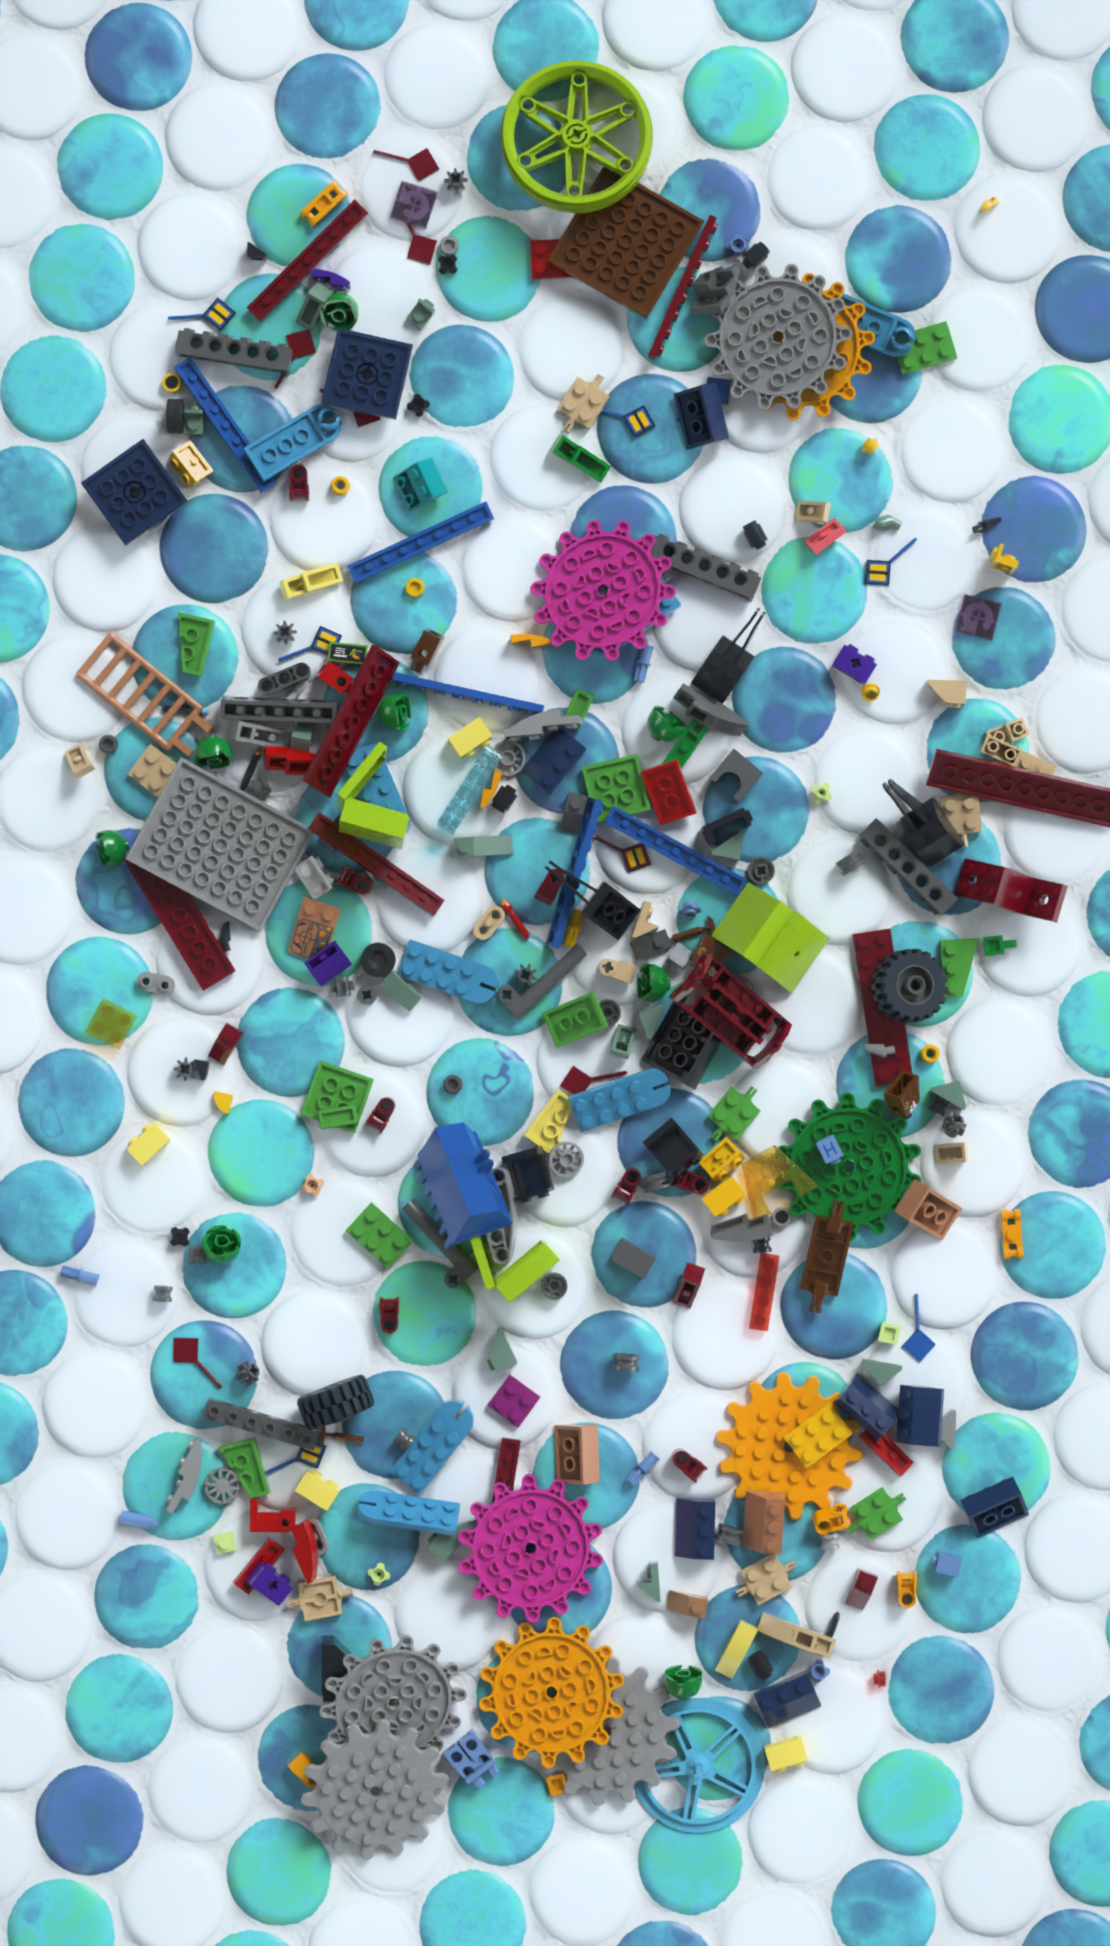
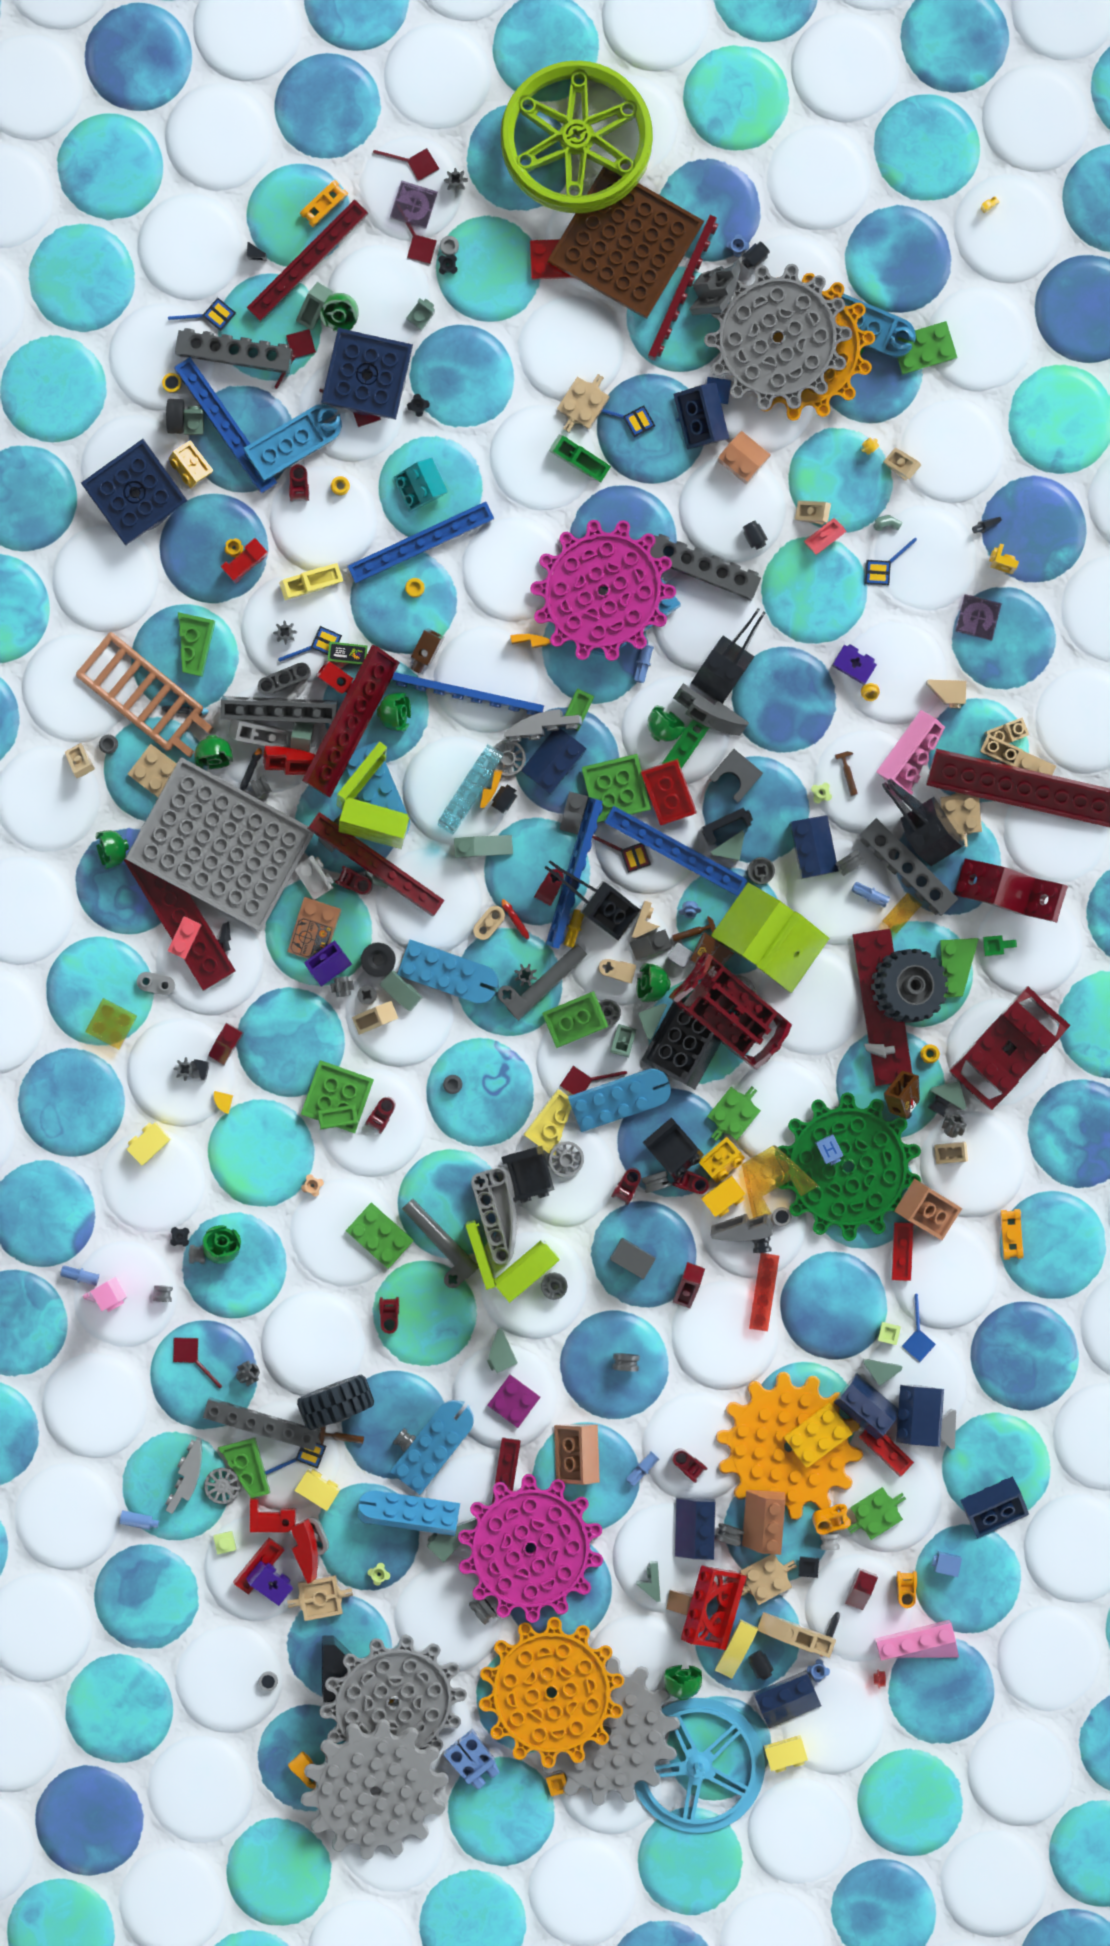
dark purple slope [312,269,351,291] -> none
blue piece [414,1122,513,1249] -> none
light yellow brick [448,717,493,759] -> none
reddish brown plate [800,1200,854,1313] -> none
none -> bright pink wedge [83,1277,127,1312]
none -> coral plate [168,916,202,959]
none -> red piece [221,538,269,584]
none -> yellow plate [224,538,243,557]
none -> tile [258,1671,278,1691]
none -> tan slope [352,1001,398,1035]
none -> dark grey wheel [469,1599,497,1625]
none -> red fence [681,1565,747,1650]
none -> nougat slope [717,431,771,485]
none -> dark blue slope [790,815,839,879]
none -> black plate [798,1556,819,1578]
none -> reddish brown piece [834,751,858,796]
none -> medium blue axle [852,882,890,908]
none -> bright pink wedge [875,1620,959,1661]
none -> bright pink wedge [876,710,945,795]
none -> clear yellow plate [882,892,922,934]
none -> tan slope [883,447,921,481]
none -> red plate [891,1222,914,1281]
none -> dark red piece [948,986,1071,1110]

